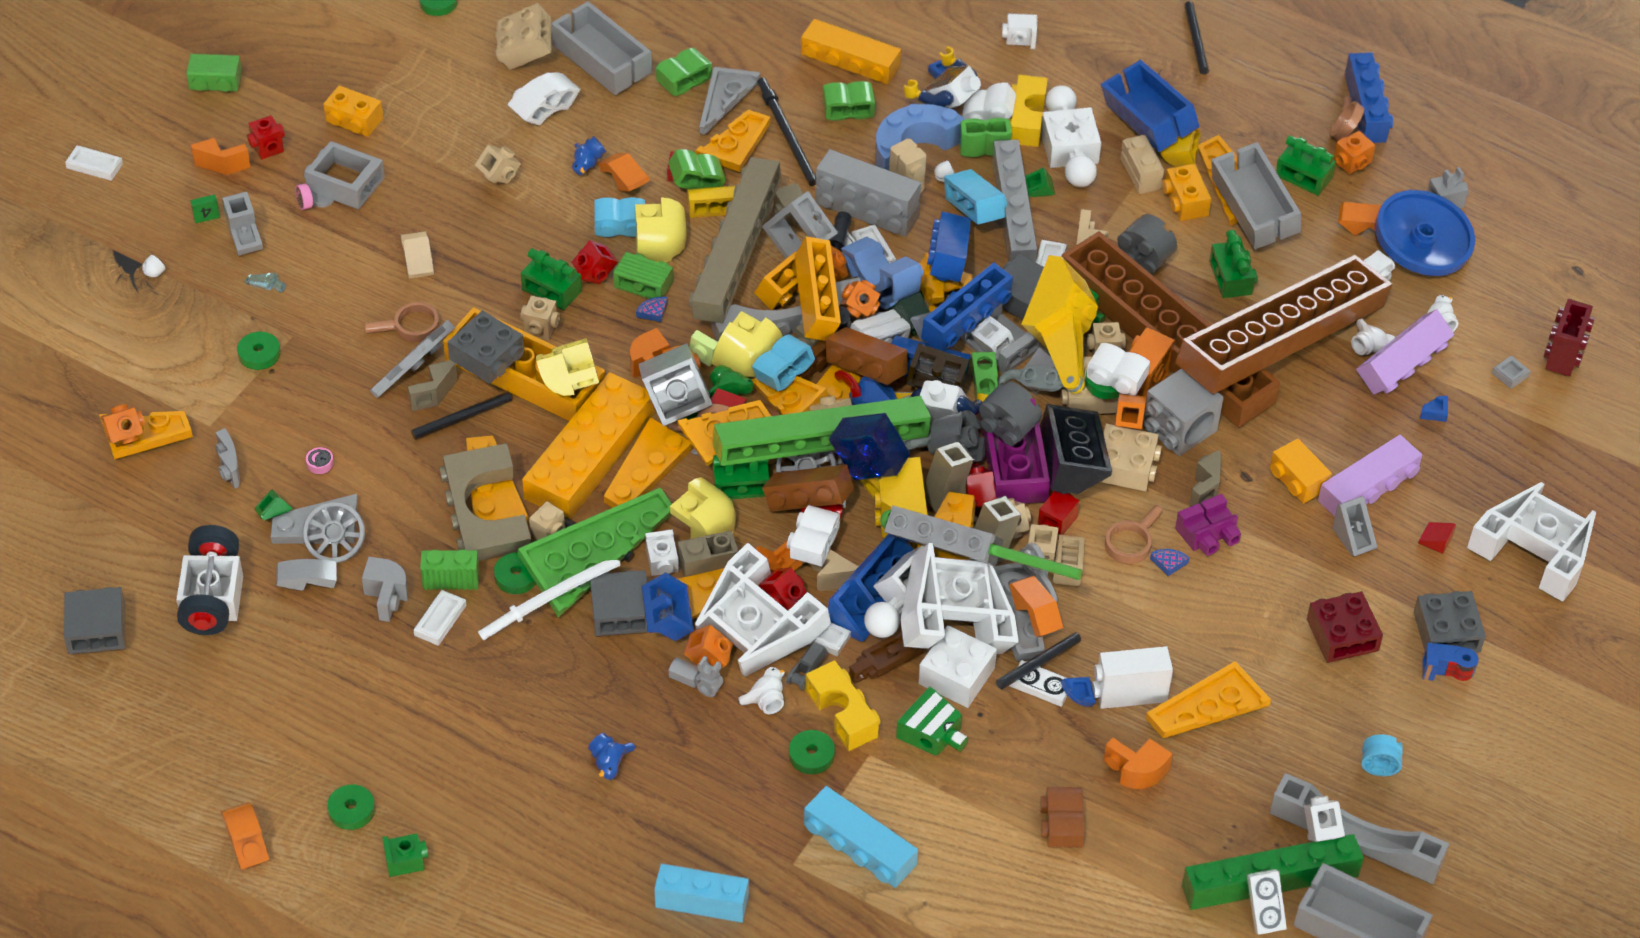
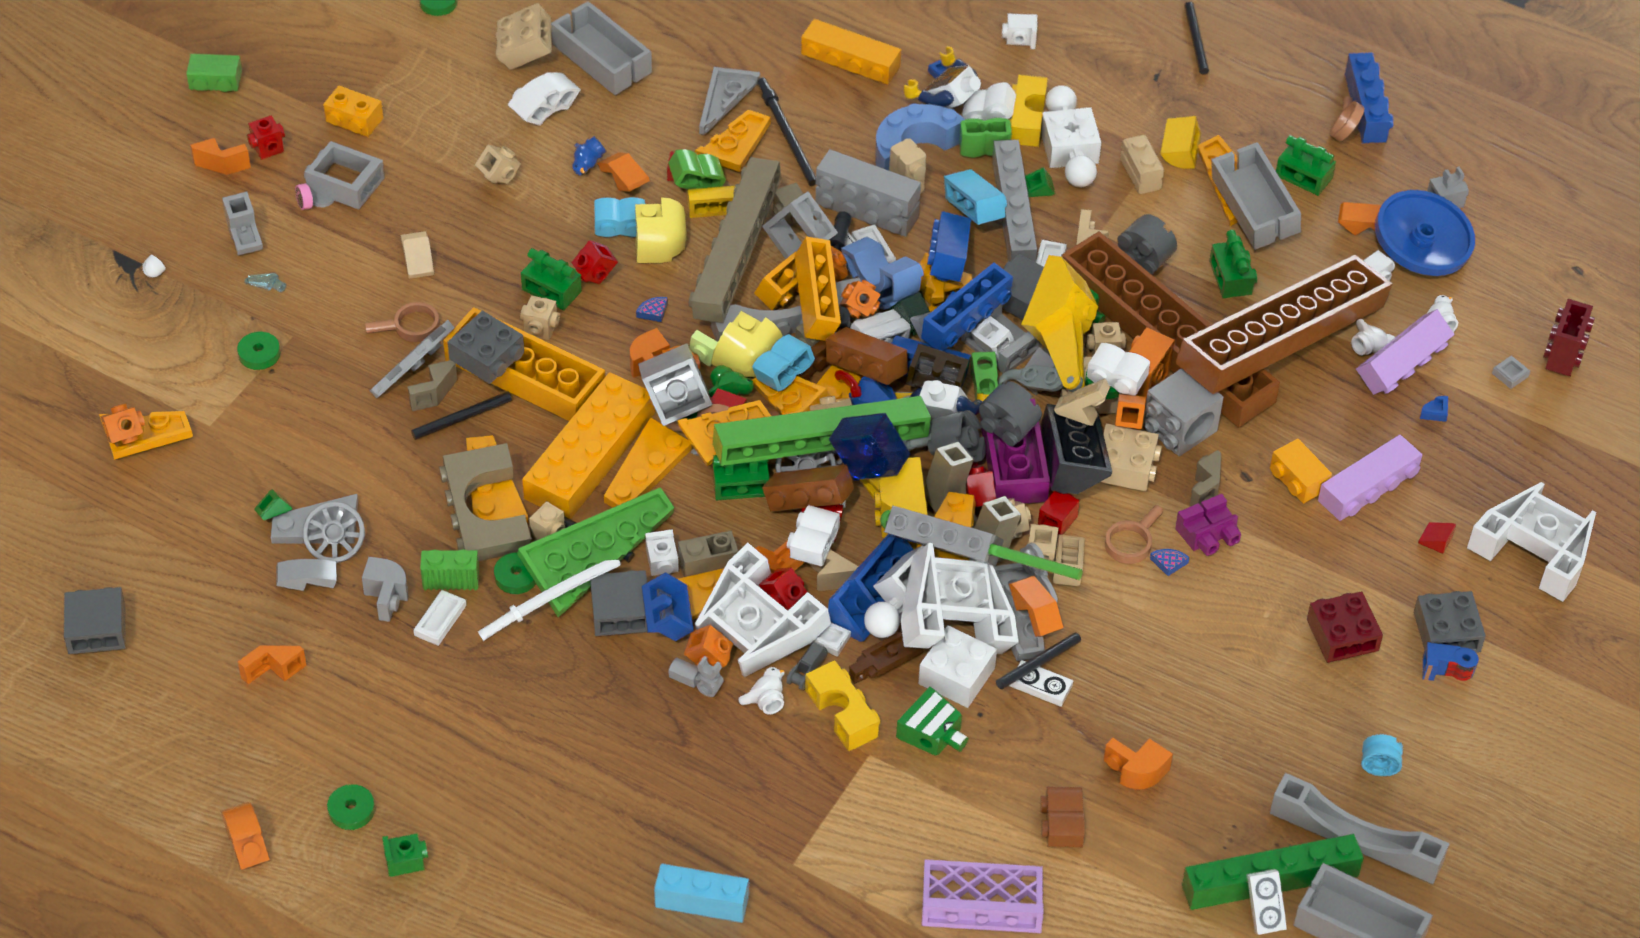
white tile [65,145,123,181] -> none
brick [177,525,243,635] -> none
green tile [190,194,220,224] -> none
light grey slope [215,428,240,489] -> none
tile [306,447,334,474] -> none
light yellow brick [536,338,599,395] -> none
blue animal [588,733,636,780] -> none
bright green brick [614,252,674,299] -> none
bright green brick [656,48,712,96] -> none
light yellow brick [670,477,736,539] -> none
green piece [789,730,835,774] -> none
medium azure brick [804,786,918,888] -> none
bright green brick [822,81,875,121] -> none
white hinge [934,160,954,182] -> none
blue tile [1060,677,1096,707] -> none
white brick [1092,646,1173,709] -> none
blue piece [1100,59,1200,152] -> none
light orange wing [1146,661,1271,739] -> none
light orange brick [1162,164,1211,221] -> none
white brick [1304,796,1345,842] -> none
light grey slope [1332,496,1378,556] -> none
orange brick [1334,131,1376,174] -> none
none -> orange slope [238,645,307,684]
none -> lavender fence [922,860,1043,933]
none -> tan slope [1054,378,1110,426]

